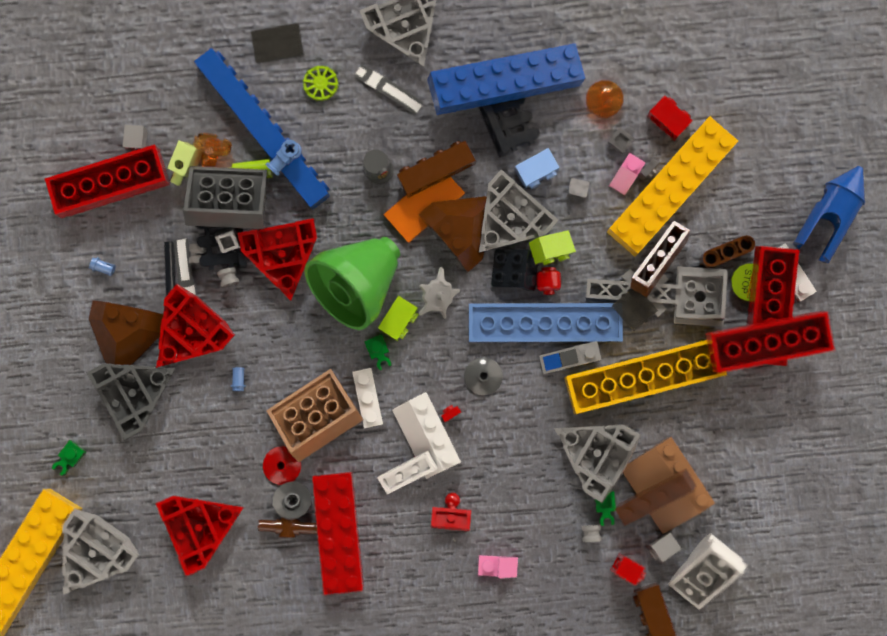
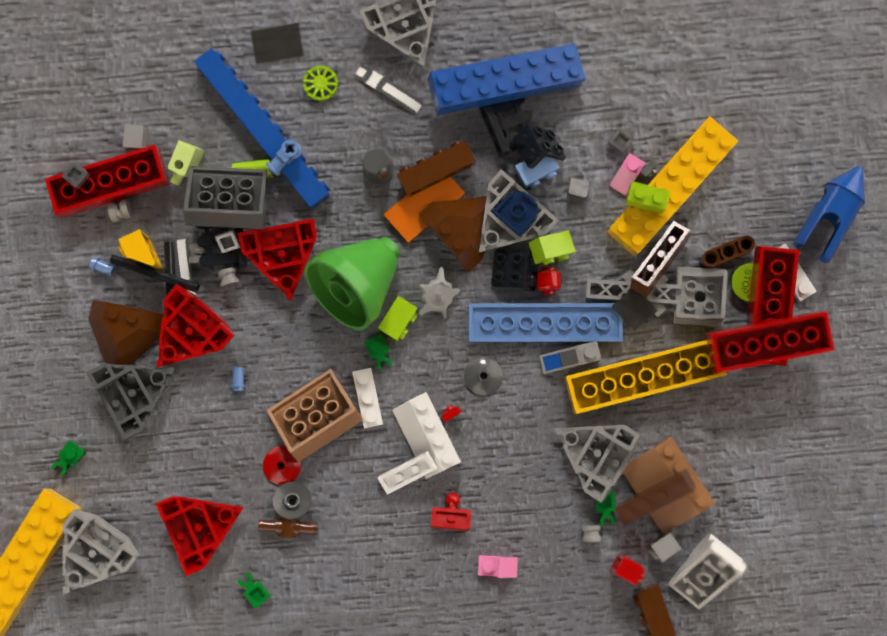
clear orange tile [193,133,232,167] -> none
red brick [312,472,364,595] -> none
clear orange tile [586,80,624,118] -> none
red brick [647,95,693,141] -> none
none -> flat silver plate [62,161,91,189]
none -> light grey wheel [107,199,132,222]
none -> black piece [110,254,200,293]
none -> yellow slope [118,229,164,270]
none -> green plate [237,572,272,609]
none -> dark blue tile [492,192,539,238]
none -> black bracket [513,124,566,169]
none -> lime brick [625,181,670,214]

